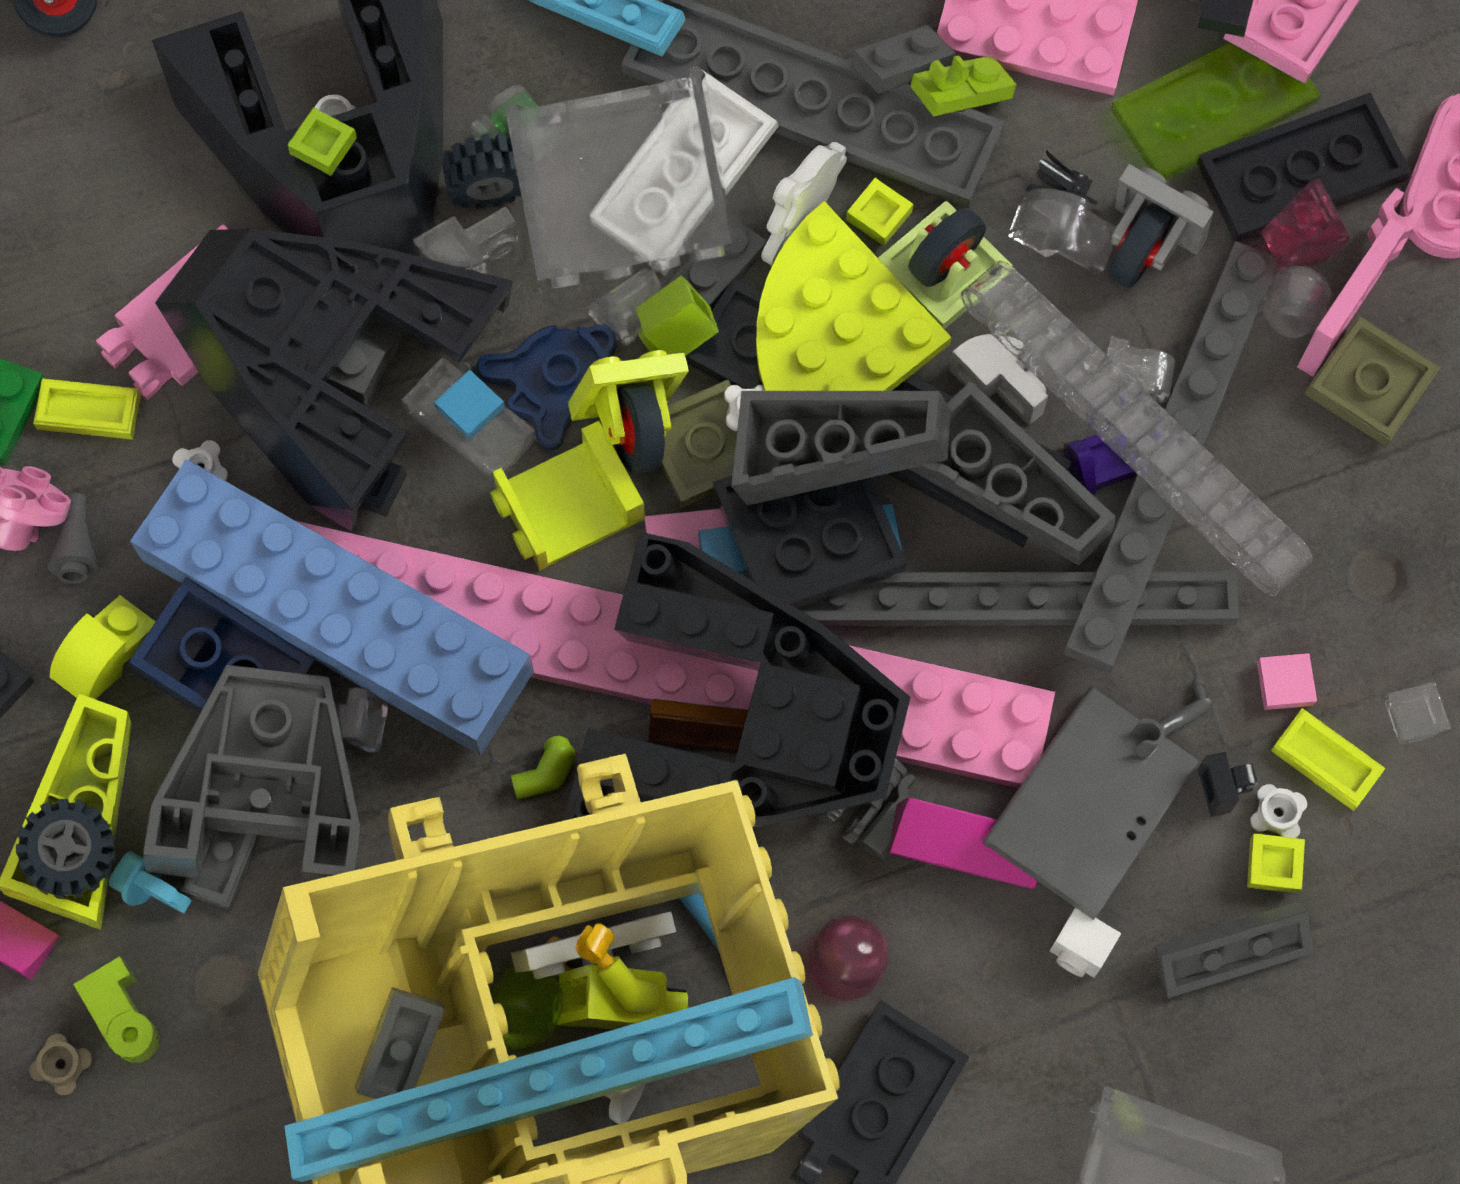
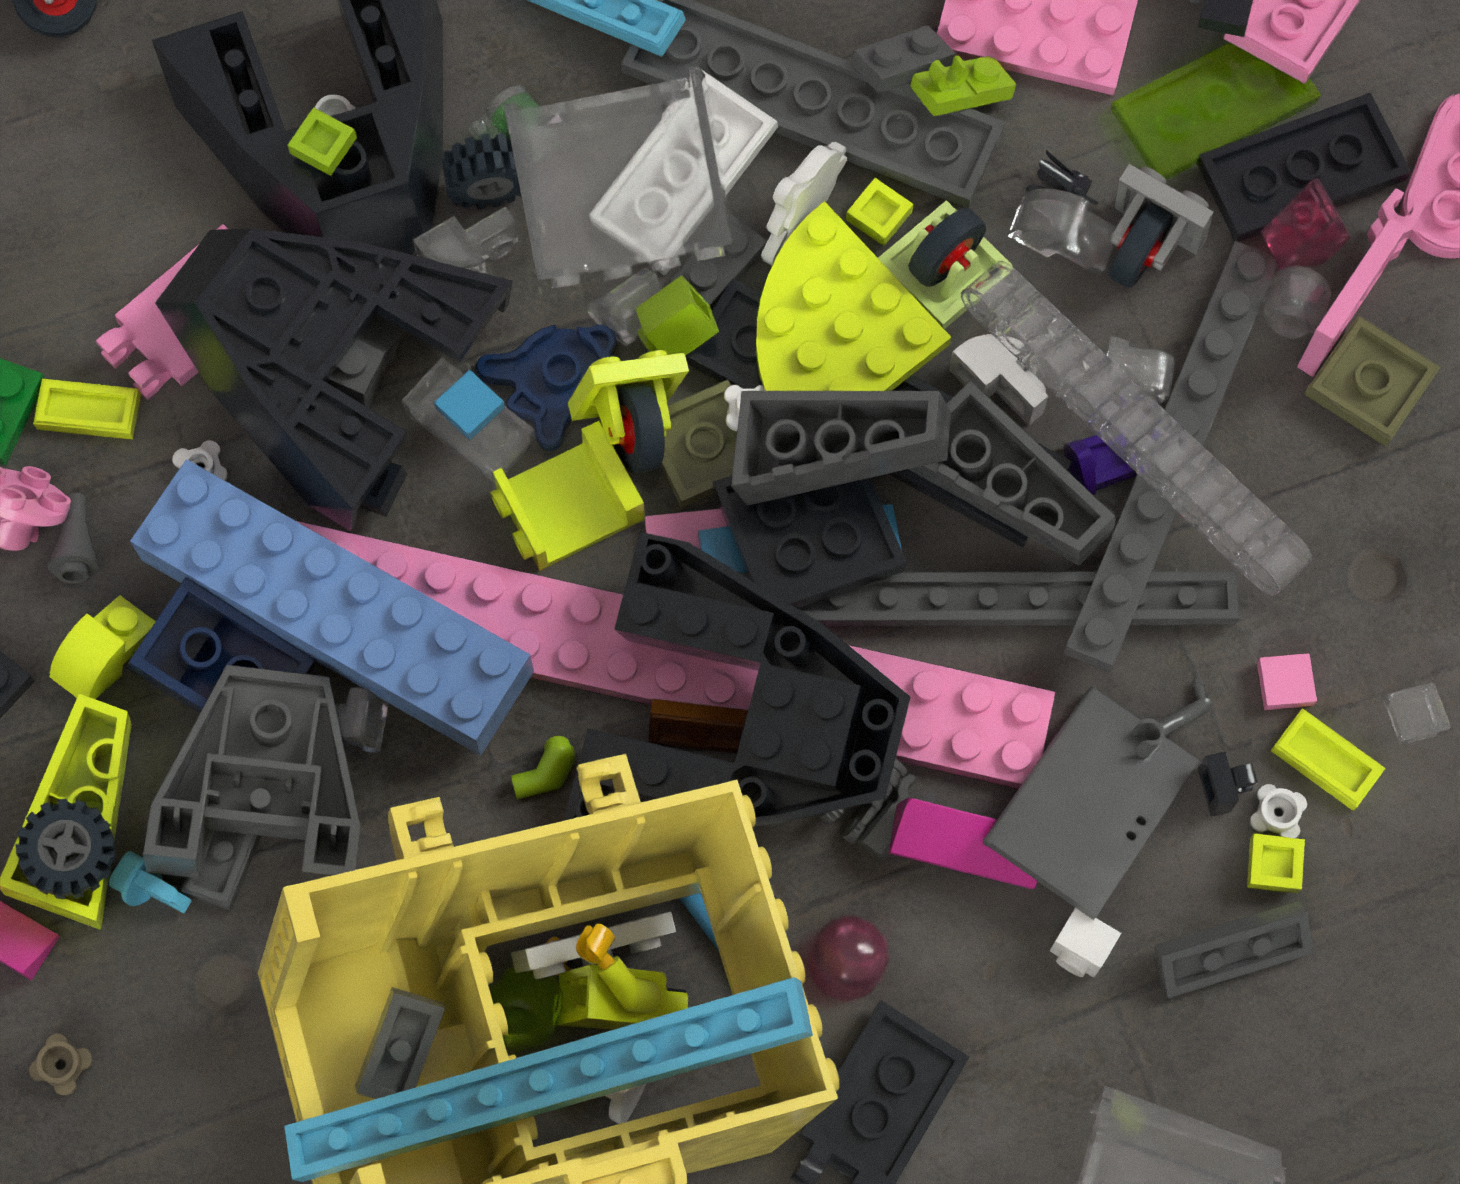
lime leg [73,956,160,1063] -> none

